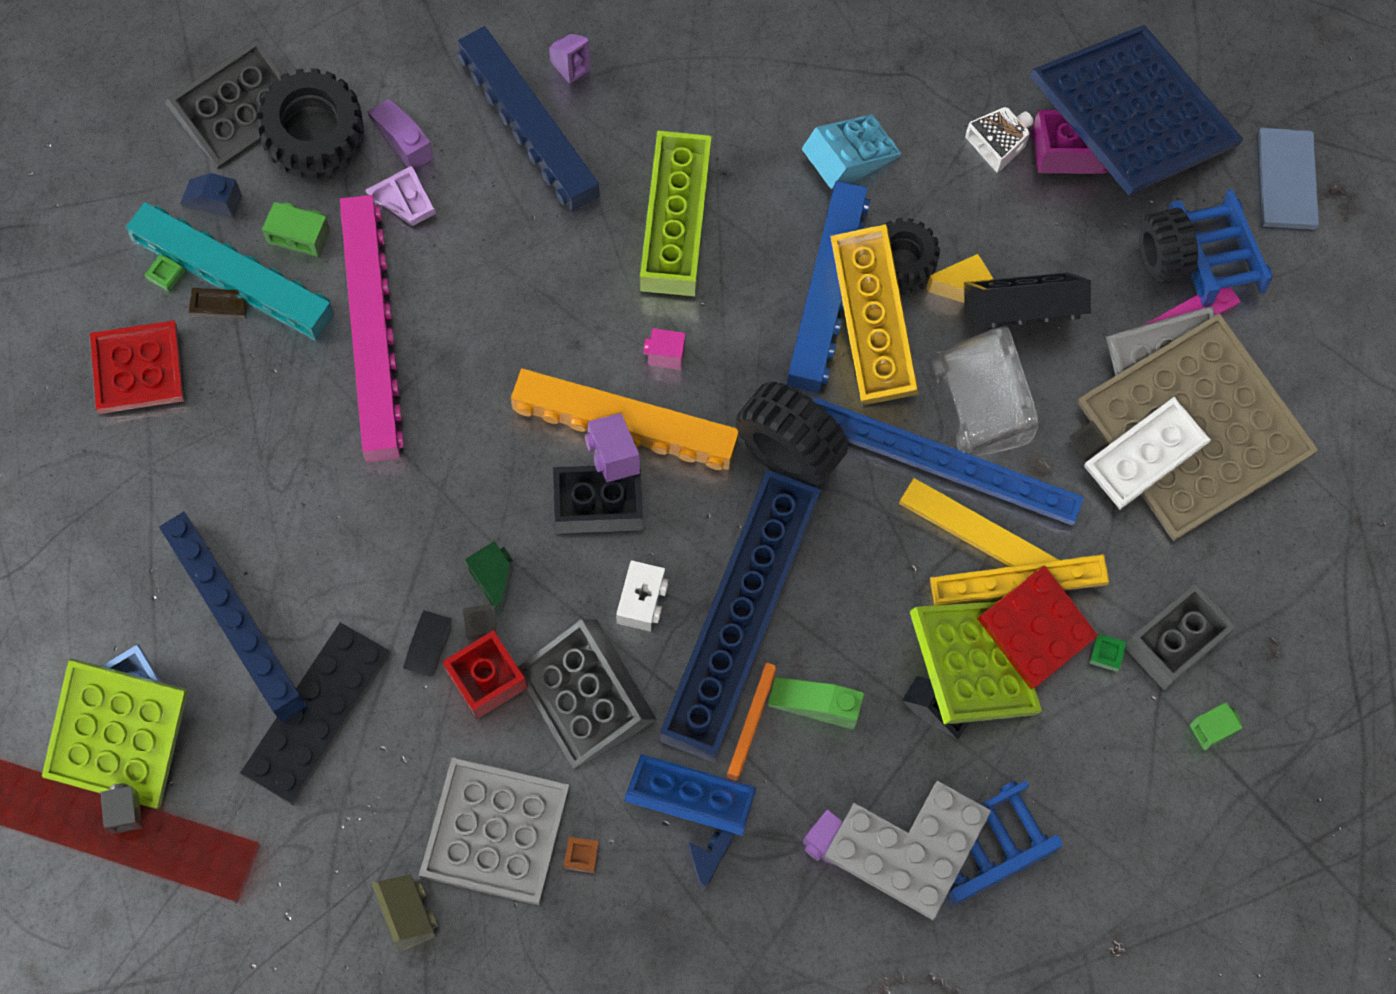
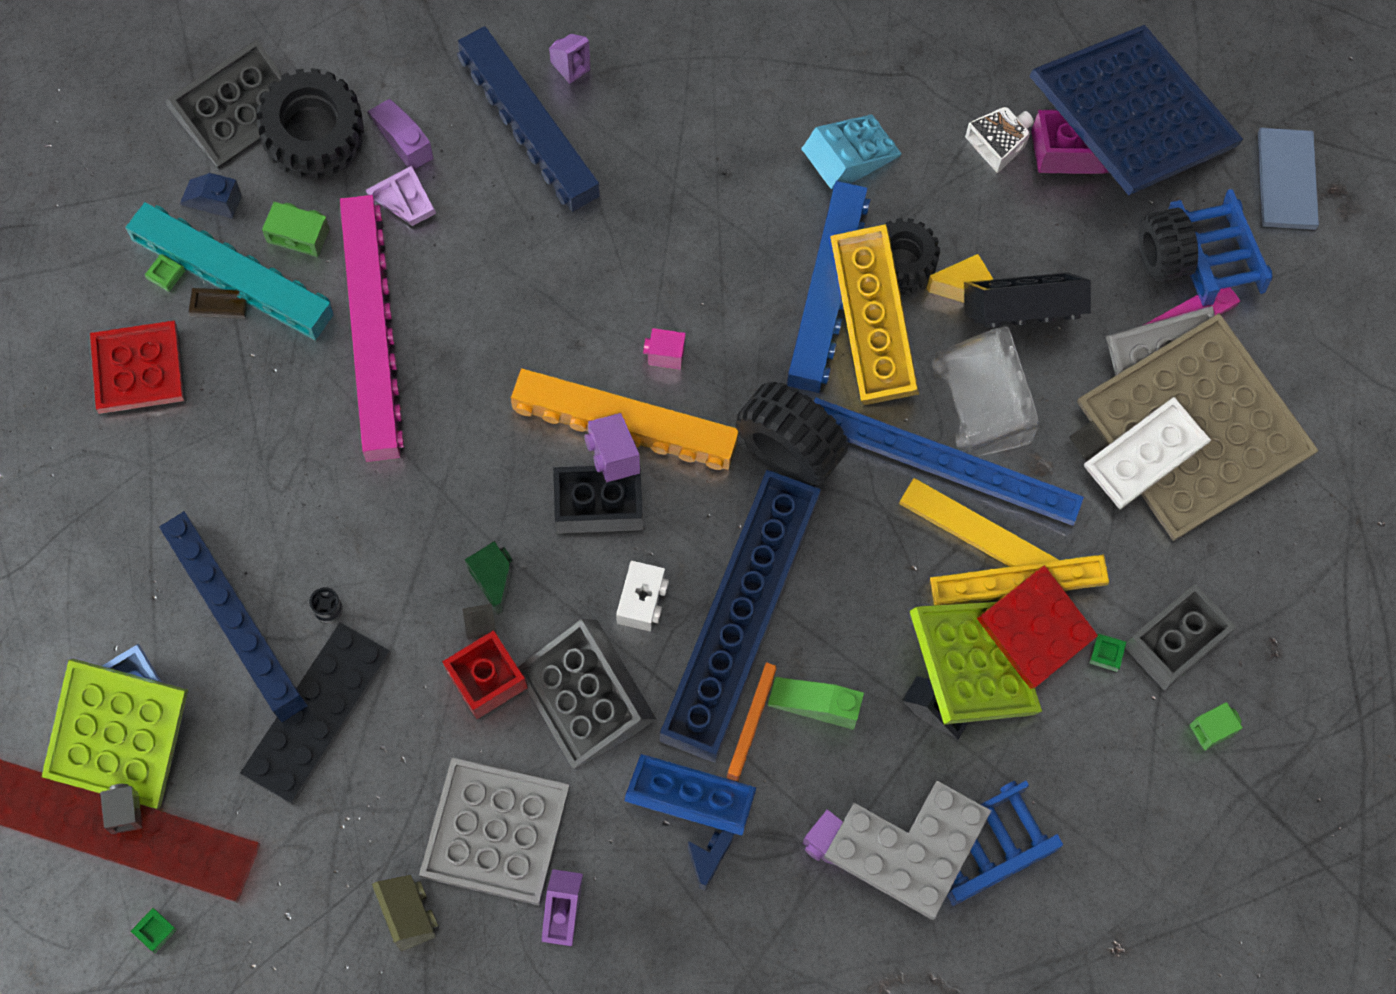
black slope [403,610,452,677] -> none
dark orange plate [564,837,599,873] -> none
lime brick [640,131,712,297] -> none
none -> green plate [130,908,177,954]
none -> black wheel [309,587,343,624]
none -> medium lavender slope [541,869,583,946]

